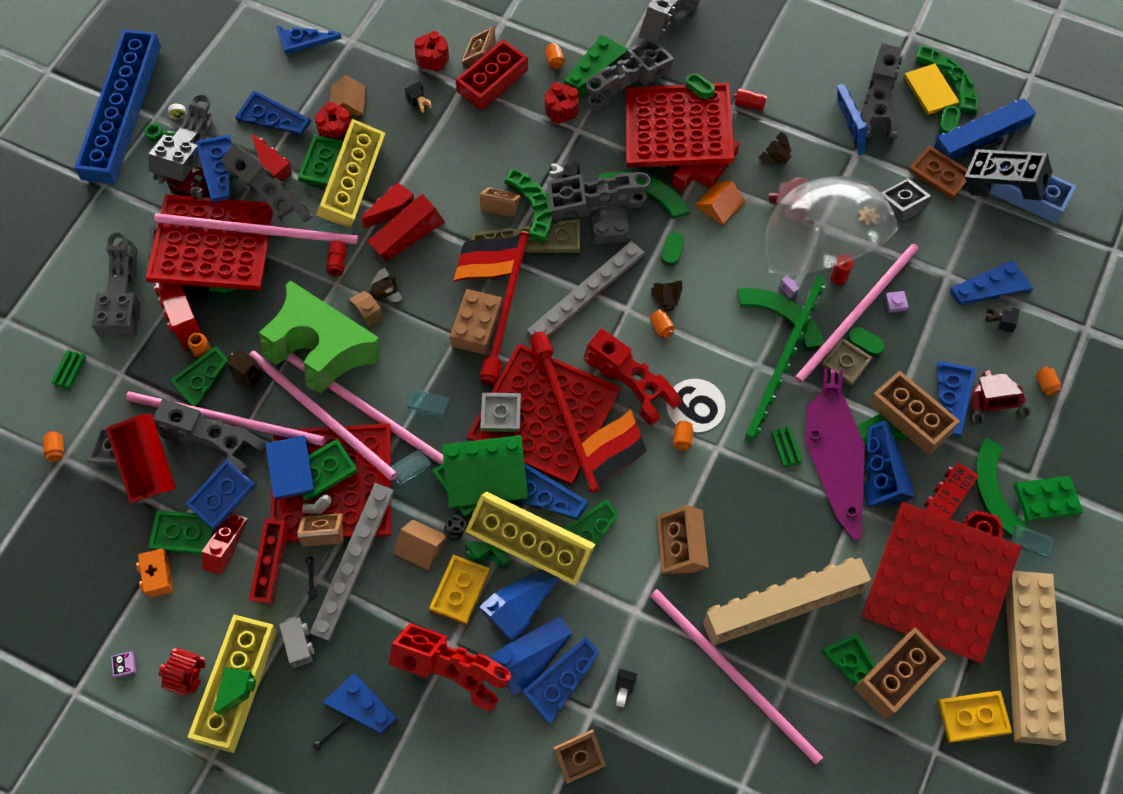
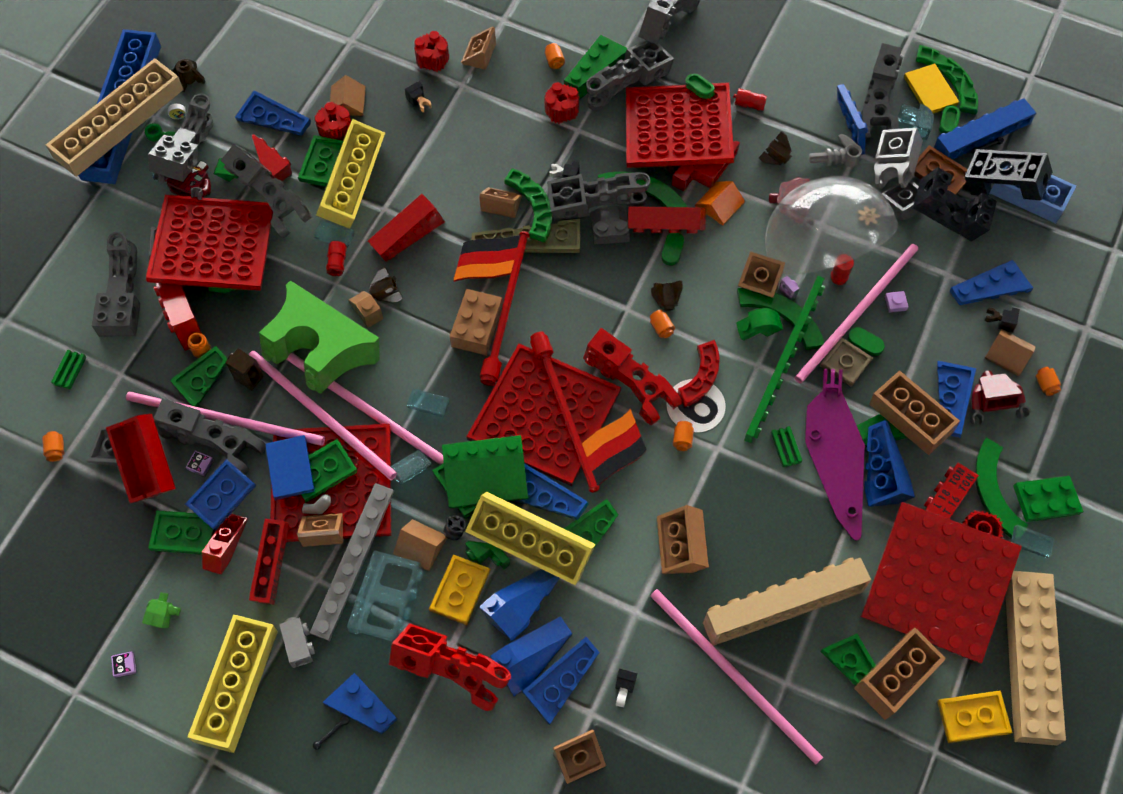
orange brick [136,548,174,598] -> none
bright pink piece [154,213,358,245] -> none
red brick [158,648,206,696] -> none
blue wing [195,134,231,203] -> none
green slope [213,668,256,716] -> none
blue wing [276,26,342,55] -> none
black hinge [306,557,317,598] -> none
red slope [361,182,414,228] -> none
red brick [456,39,528,111] -> none
light grey plate [481,393,521,432] -> none
light grey plate [527,241,644,338] -> none
none -> tan brick [46,58,184,177]
none -> bright green piece [142,592,181,628]
none -> dark brown brick [172,59,206,92]
none -> tile [186,451,214,477]
none -> clear light blue window [347,550,424,642]
none -> red wedge [628,206,706,233]
none -> red tile [678,340,720,407]
none -> green brick [736,308,783,341]
none -> medium nougat slope [738,251,786,298]
none -> light grey piece [809,134,862,167]
none -> light grey brick [874,128,923,189]
none -> clear light blue brick [897,104,934,140]
none -> black plate [913,167,997,242]
none -> medium nougat slope [985,329,1036,376]

